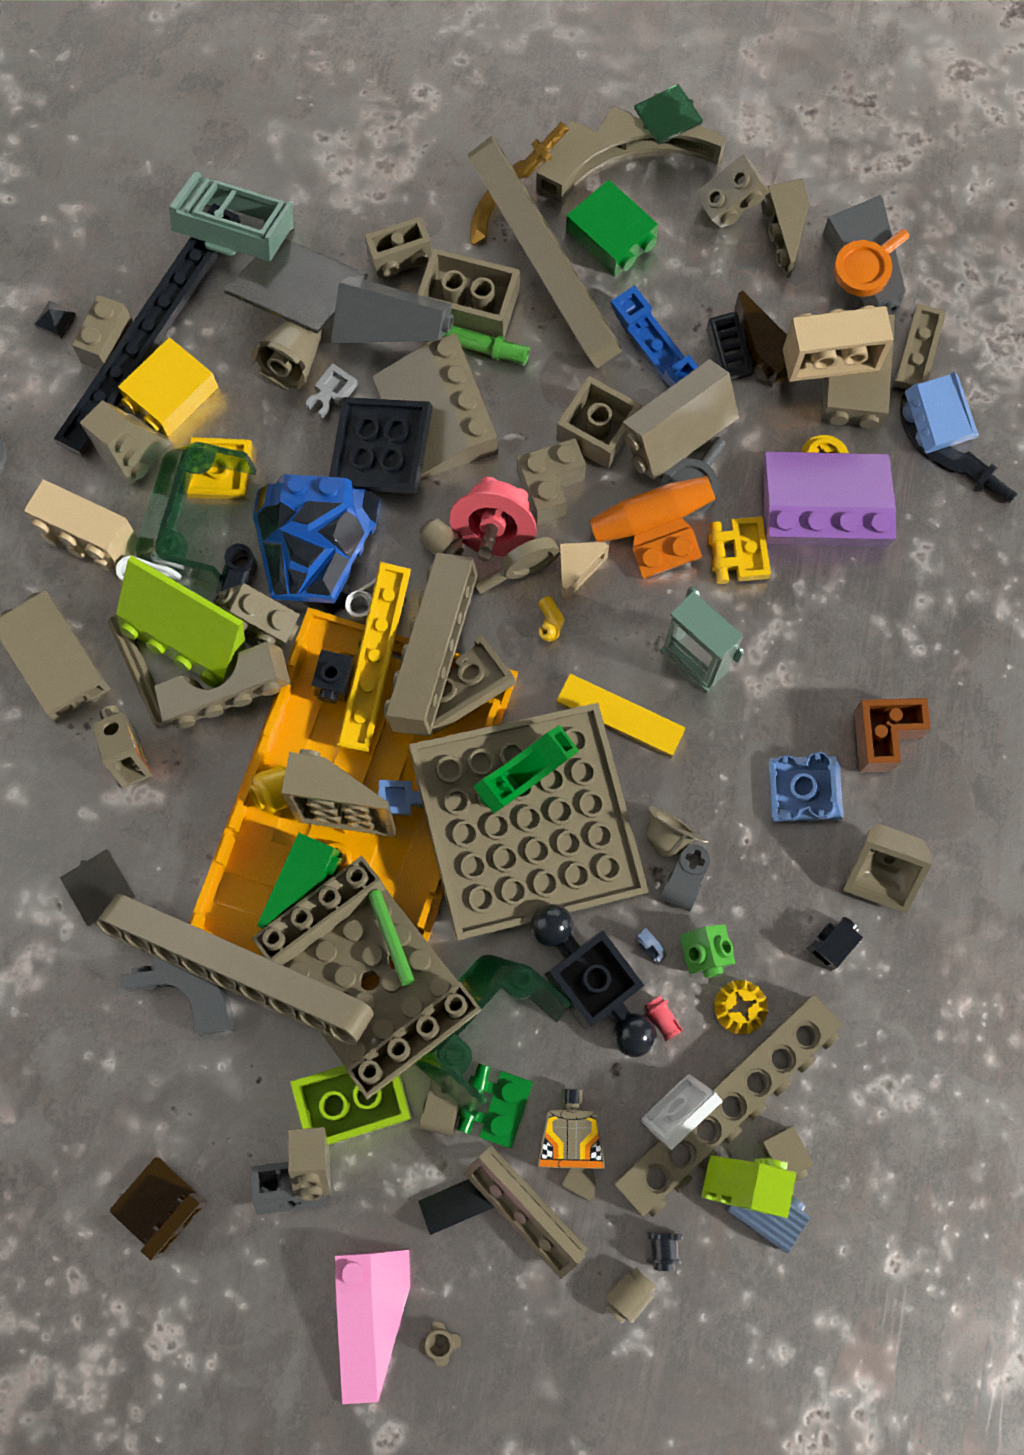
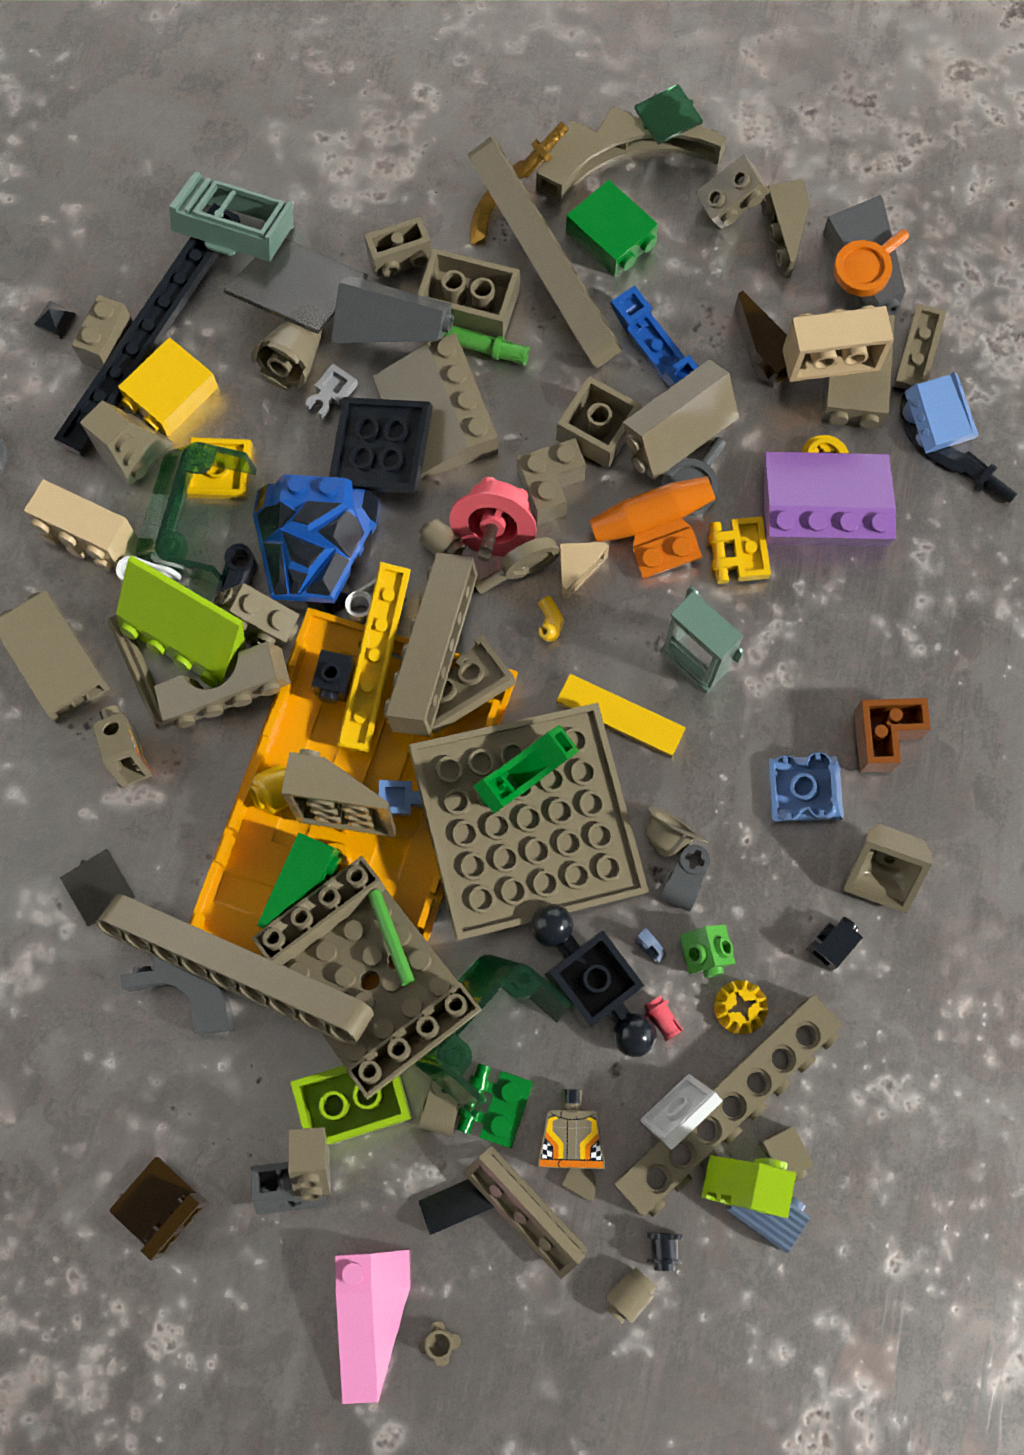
black slope [706,312,754,380] -> none

